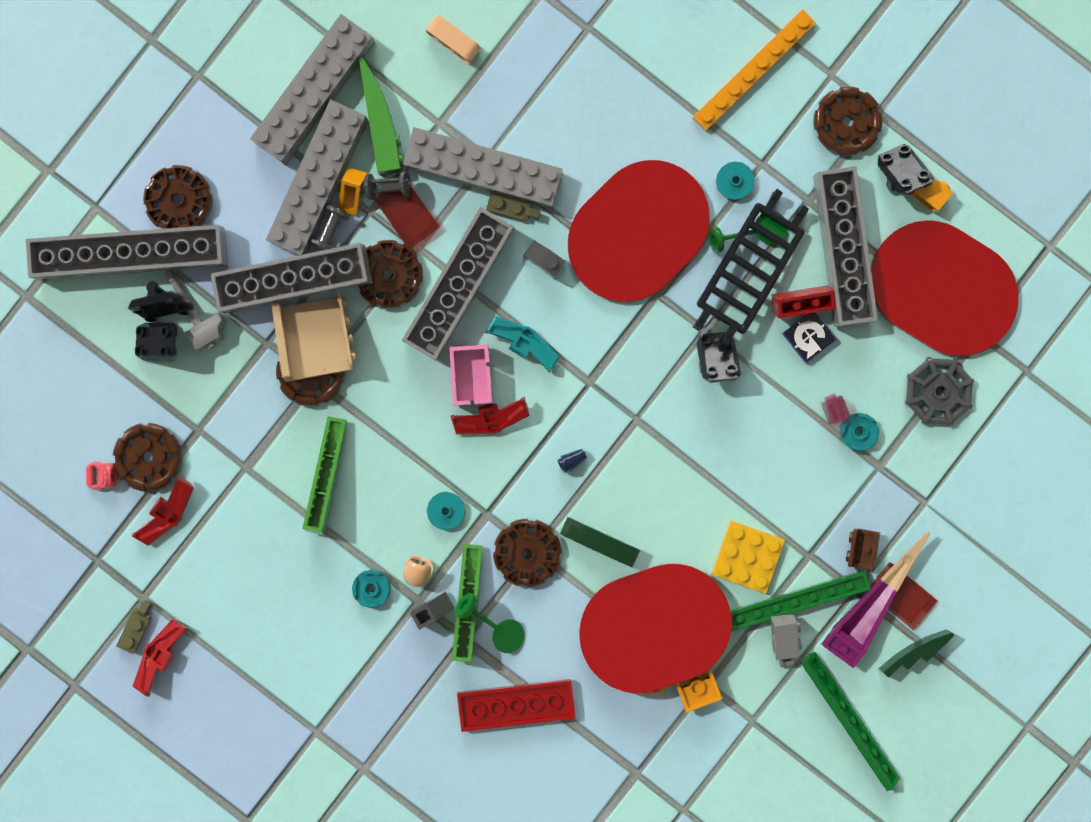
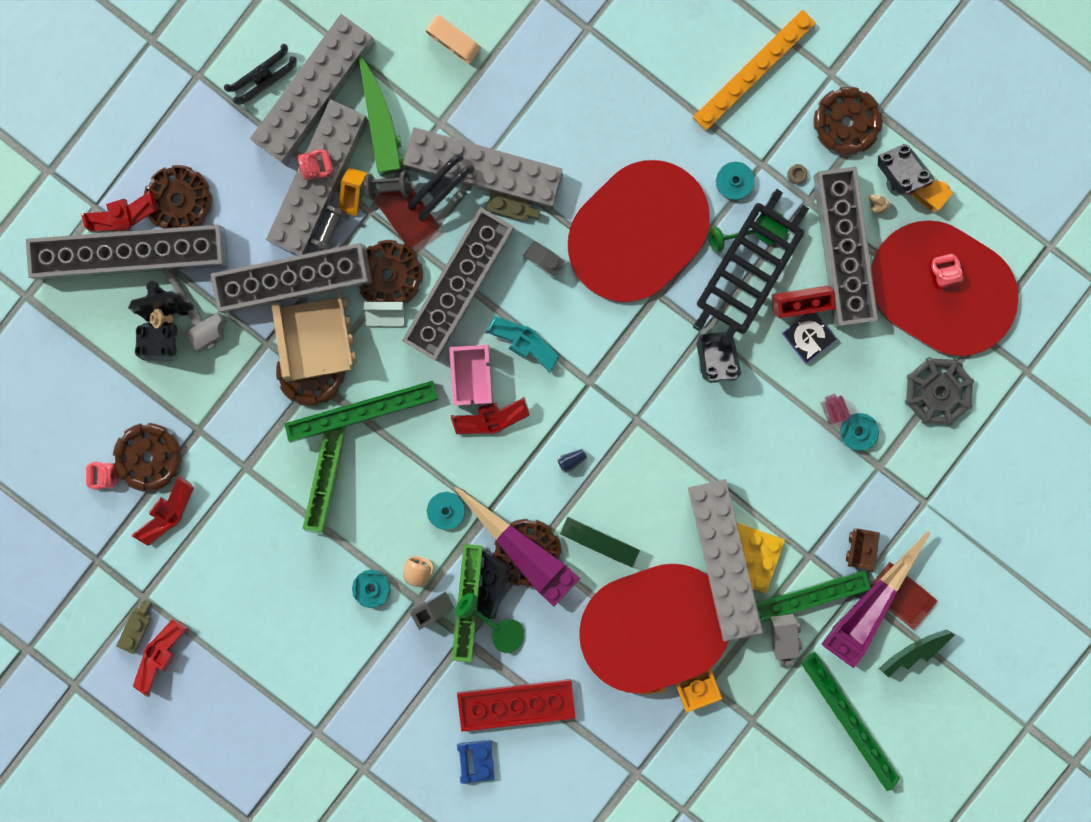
none -> red plate [81,190,158,232]
none -> tan plate [150,309,174,328]
none -> black piece [224,44,297,105]
none -> green plate [284,381,439,443]
none -> coral piece [298,149,334,180]
none -> light aqua panel [364,302,405,326]
none -> black piece [408,154,474,222]
none -> magenta plate [454,487,581,607]
none -> blue plate [457,740,495,784]
none -> black wing [477,550,512,619]
none -> light grey brick [688,479,762,641]
none -> dark tan tile [787,164,807,184]
none -> tan plate [869,194,890,213]
none -> coral piece [932,254,964,288]

